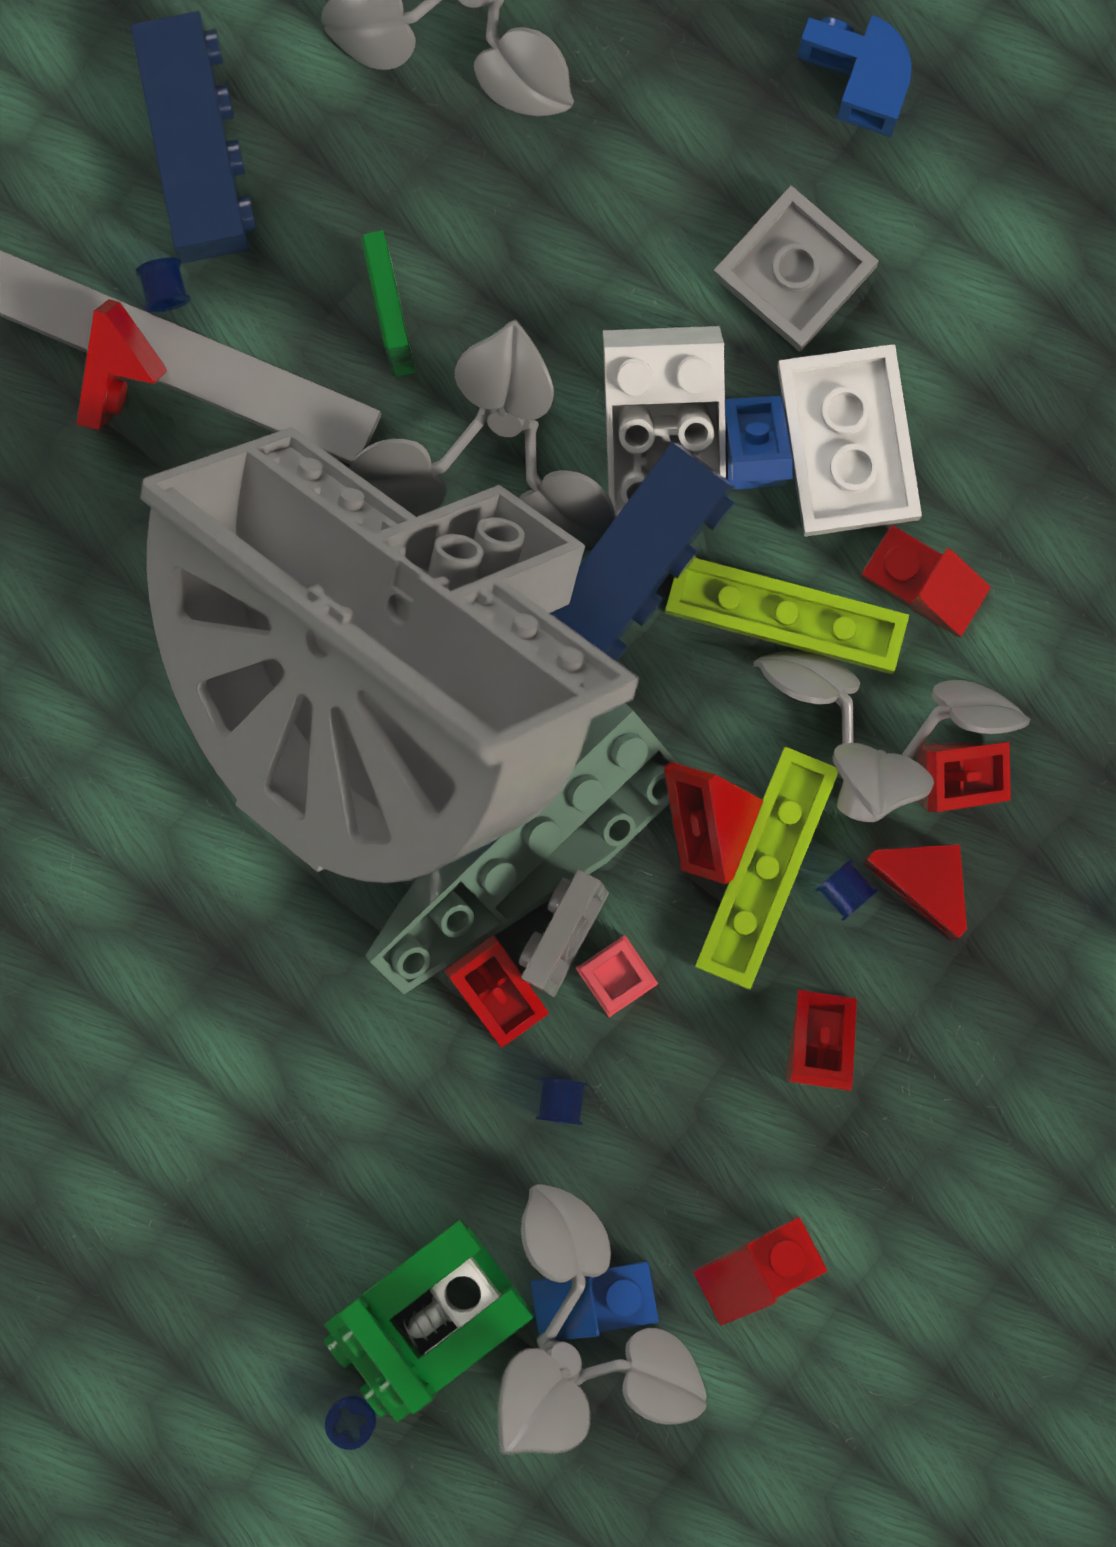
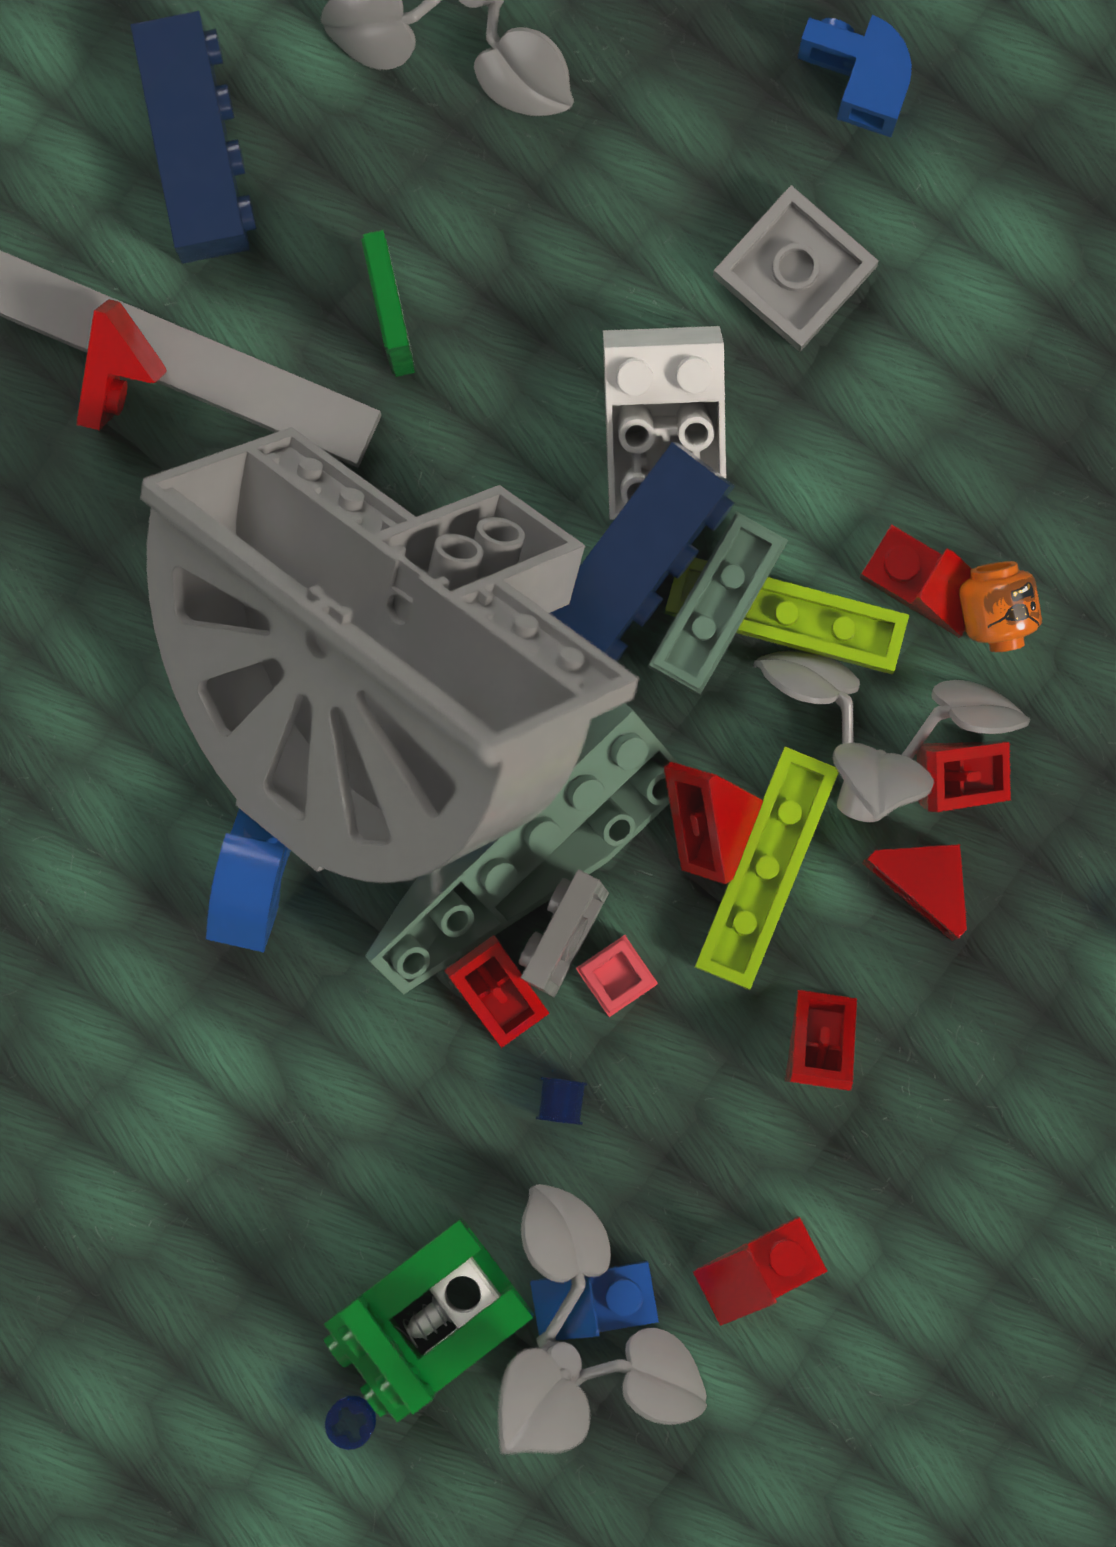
clear blue axle [136,257,191,313] -> none
light grey plant [349,320,616,547] -> none
blue slope [725,396,793,490] -> none
white plate [777,344,922,537] -> none
clear blue axle [815,859,878,921] -> none
none -> blue brick [206,808,291,952]
none -> sand green tile [648,511,788,697]
none -> orange head [959,561,1042,652]

